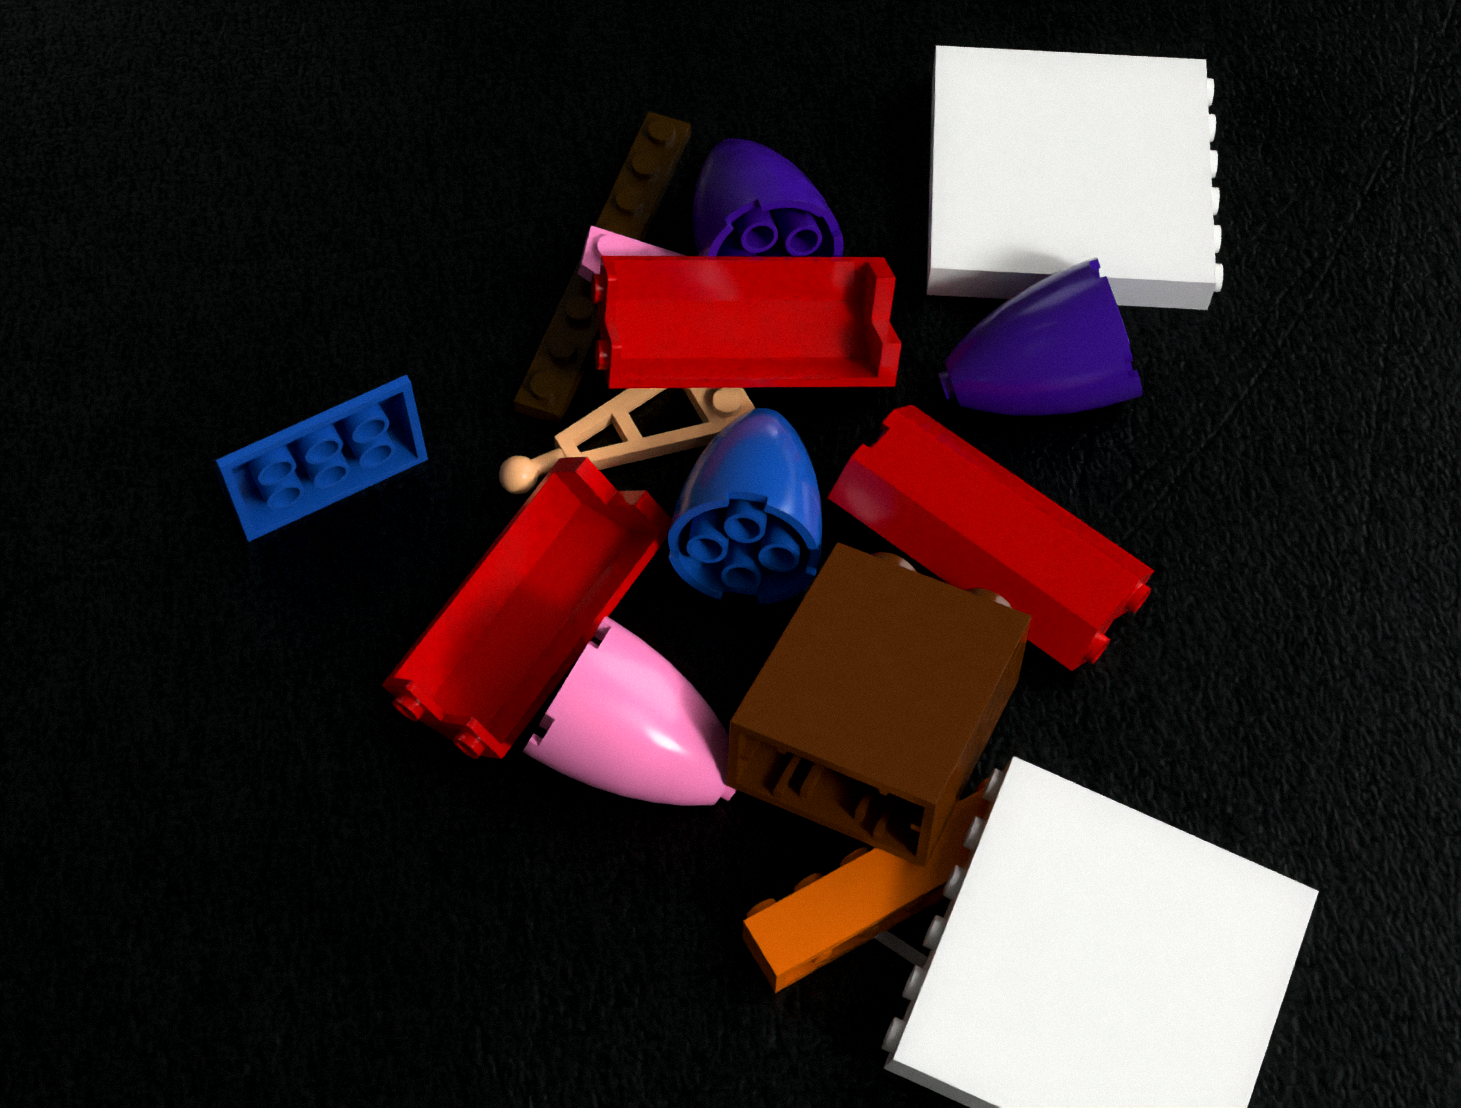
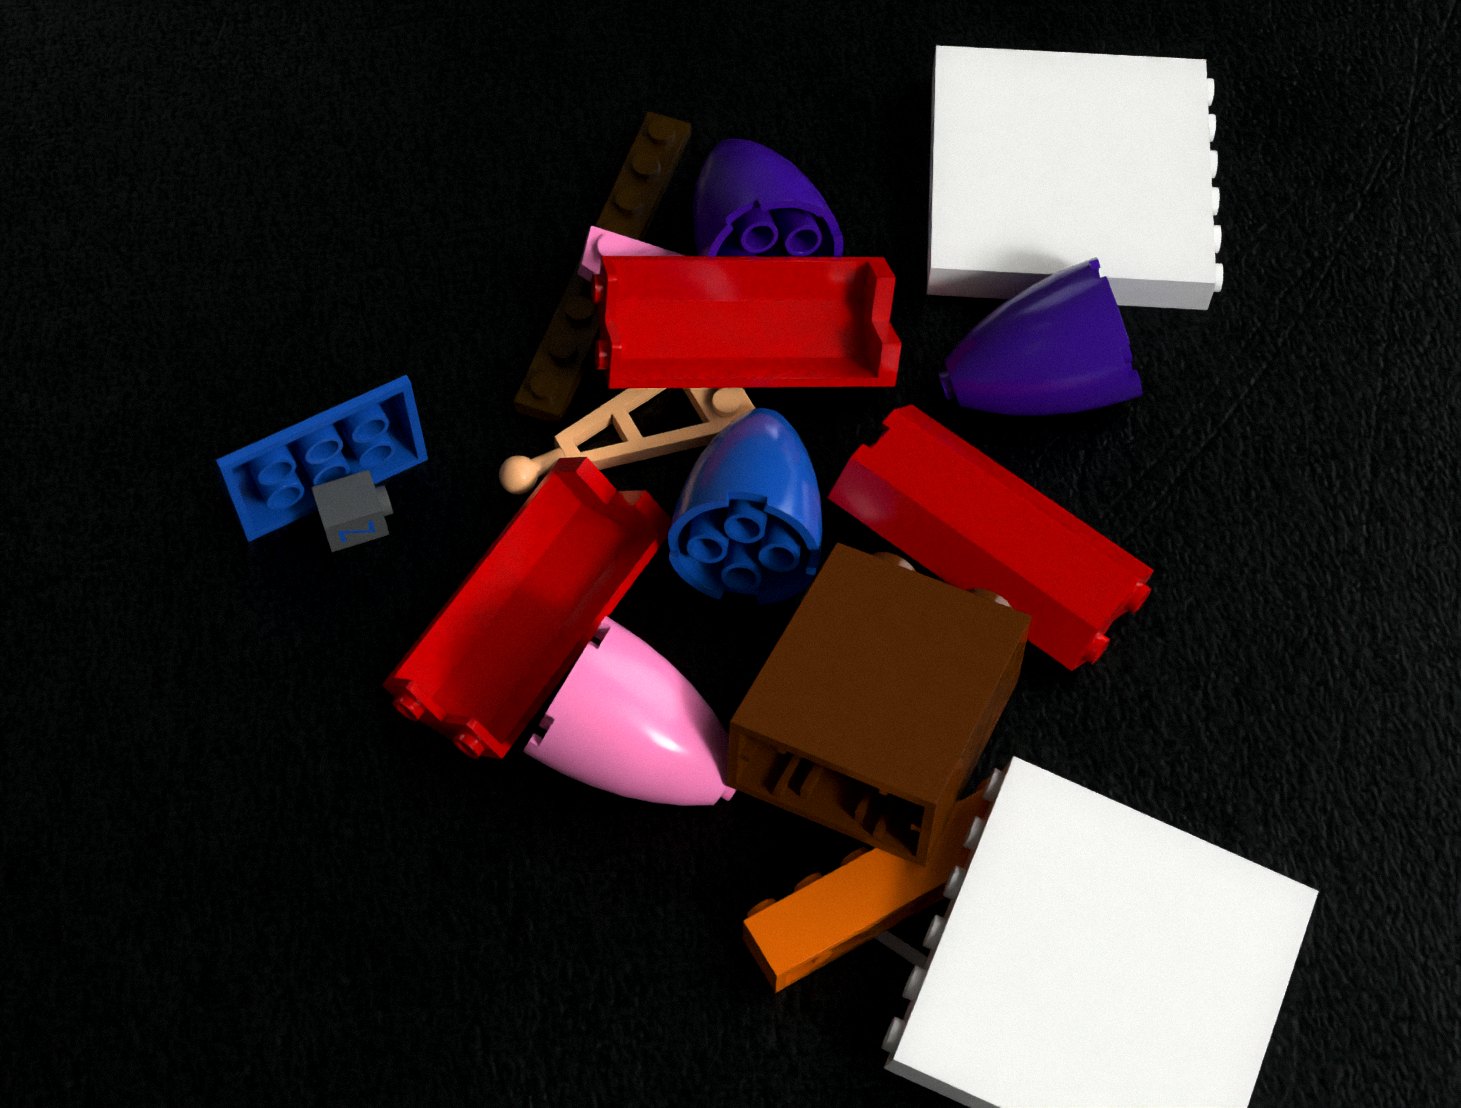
none -> dark grey brick [311,470,393,552]

